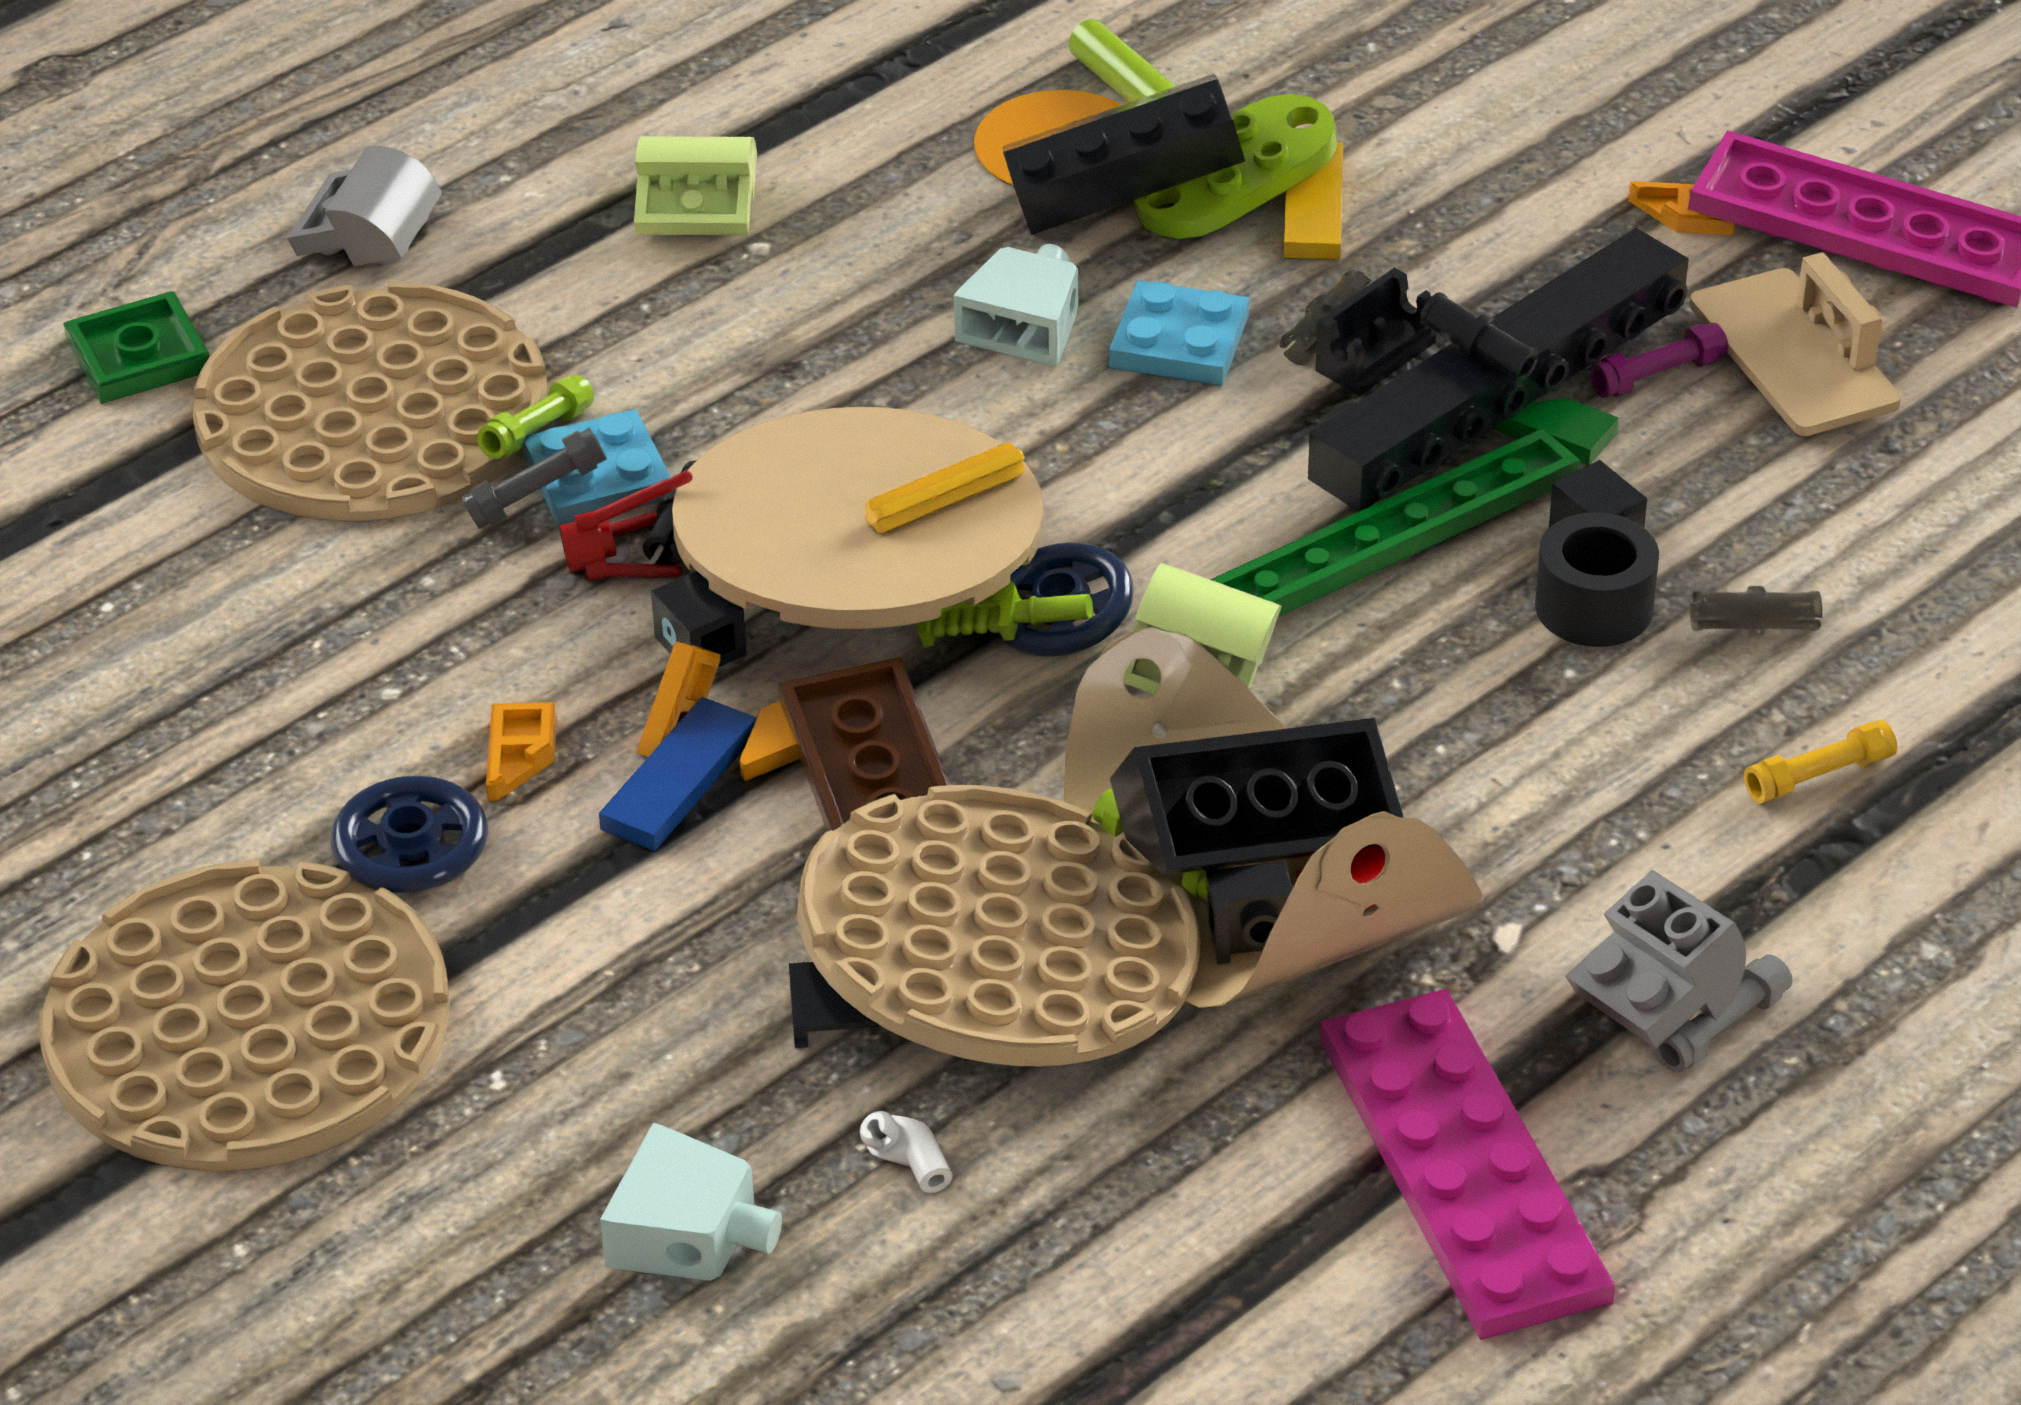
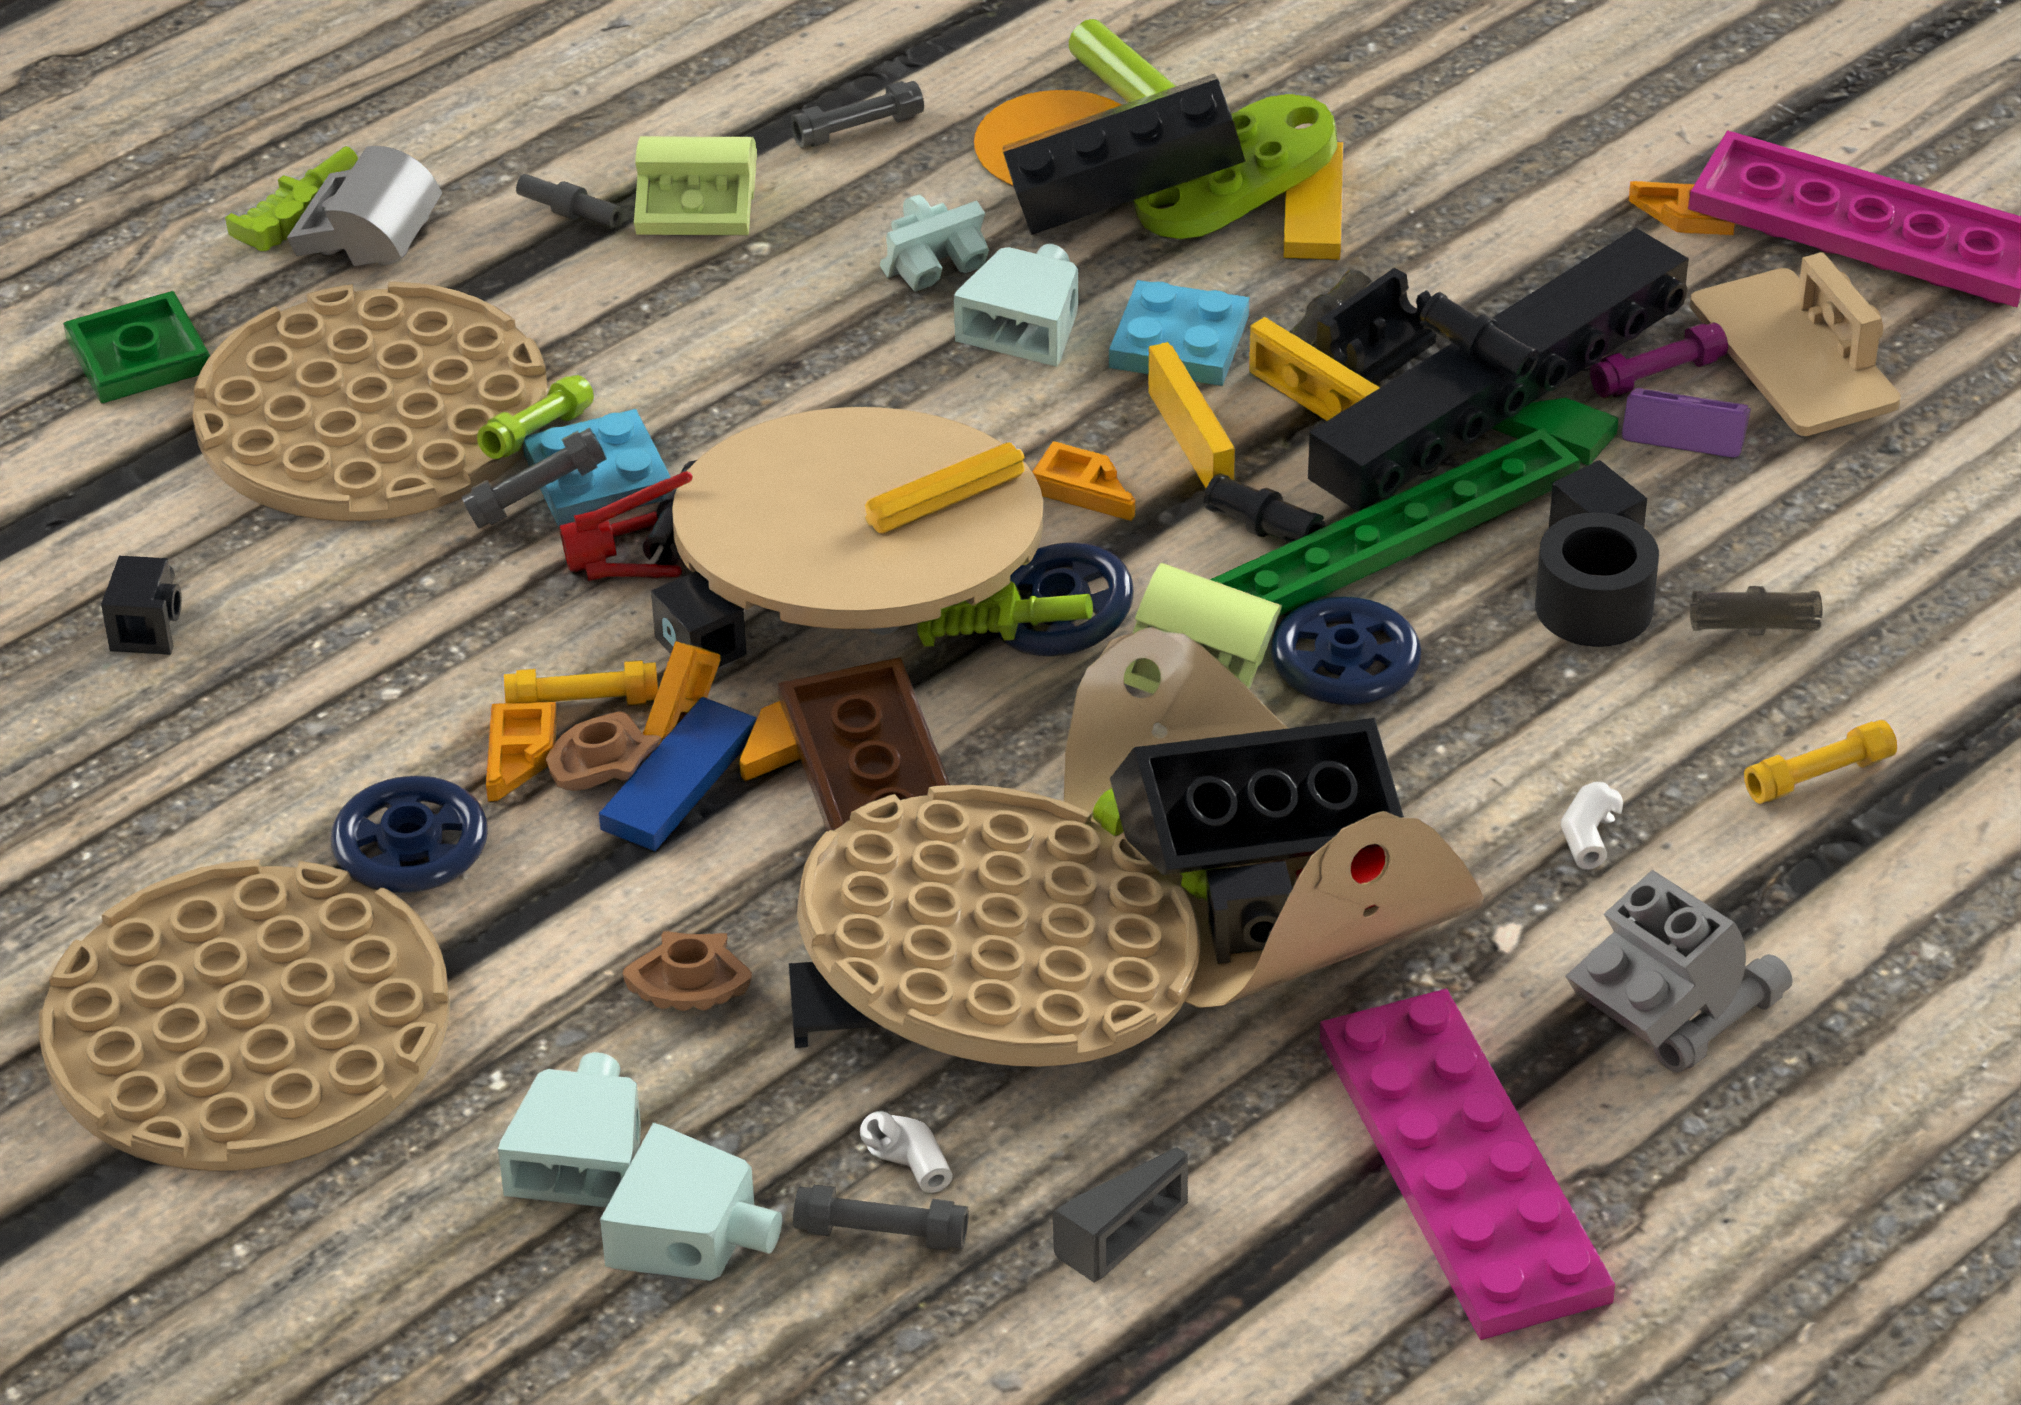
none -> black brick [101,555,182,655]
none -> lime piece [225,146,358,251]
none -> light aqua torso [498,1052,641,1207]
none -> yellow bar [504,660,658,705]
none -> dark grey bar [516,174,622,228]
none -> medium nougat animal [546,711,661,791]
none -> medium nougat animal [622,931,752,1011]
none -> dark grey bar [791,81,924,148]
none -> dark grey bar [793,1184,969,1251]
none -> light aqua hips [879,195,989,292]
none -> light orange tile [1032,441,1135,521]
none -> dark grey slope [1053,1147,1188,1283]
none -> yellow tile [1148,342,1235,488]
none -> black pin [1204,473,1326,543]
none -> yellow tile [1249,317,1379,421]
none -> dark blue plate [1271,597,1421,705]
none -> white arm [1561,782,1623,870]
none -> medium lavender slope [1622,388,1751,458]

